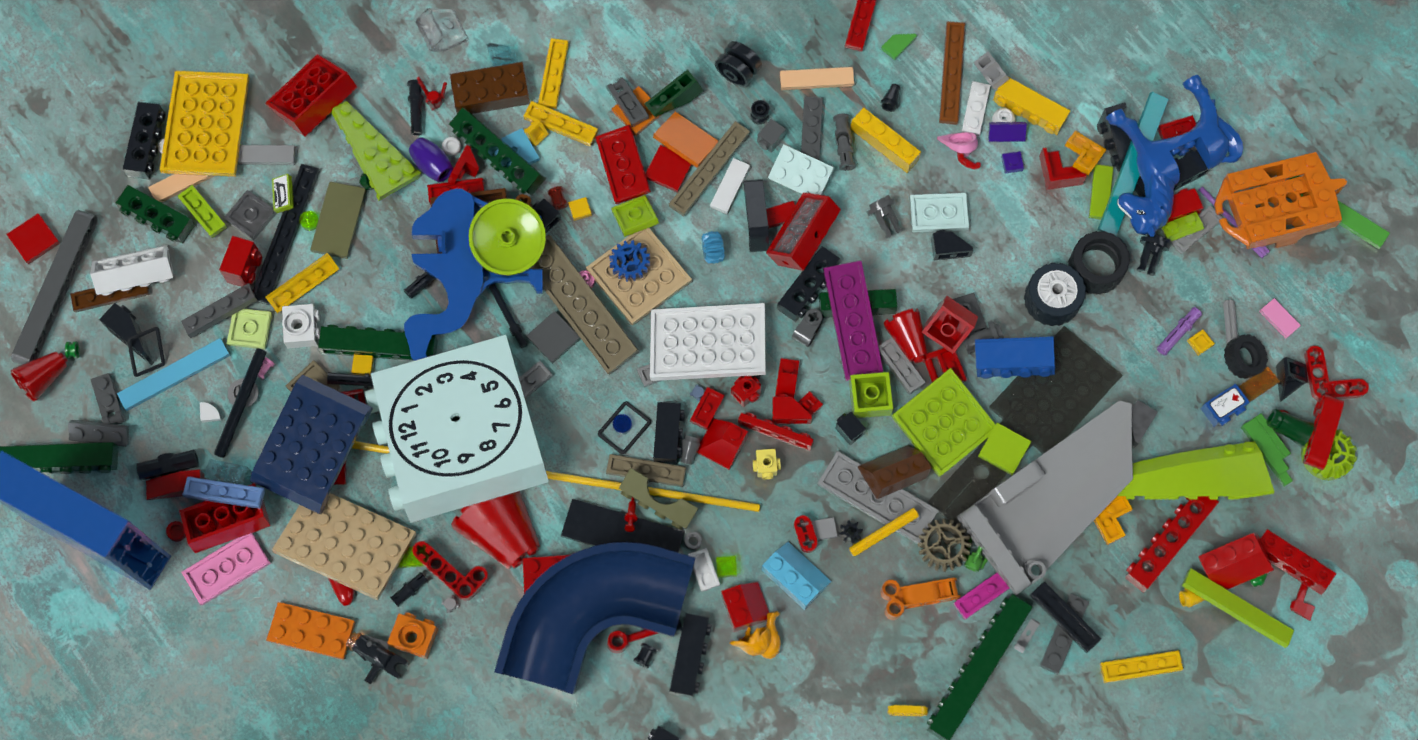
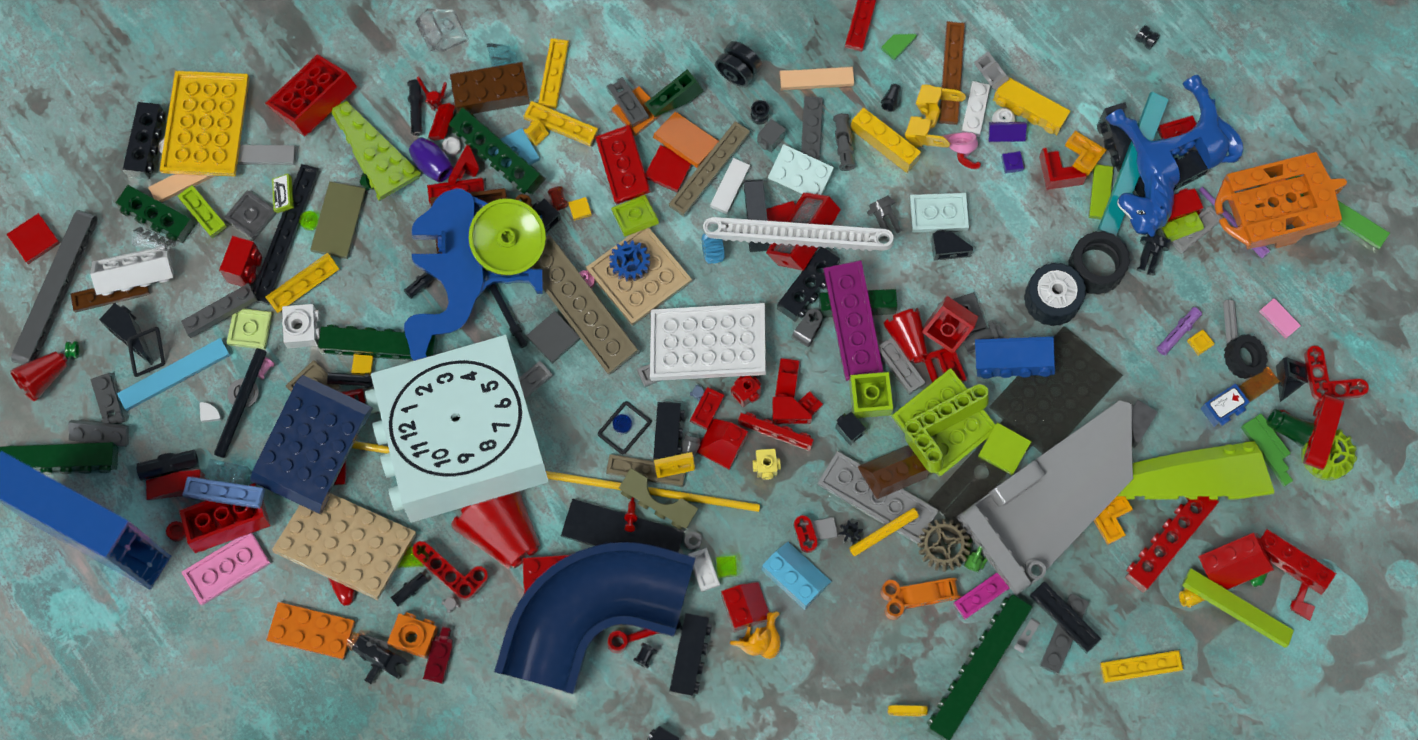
none -> clear slope [132,227,176,251]
none -> dark red hinge [423,626,453,684]
none -> red plate [428,103,455,141]
none -> yellow tile [654,452,695,478]
none -> white gear [703,217,894,251]
none -> lime beam [904,384,989,473]
none -> yellow piece [905,84,966,147]
none -> black wheel [1135,25,1160,50]

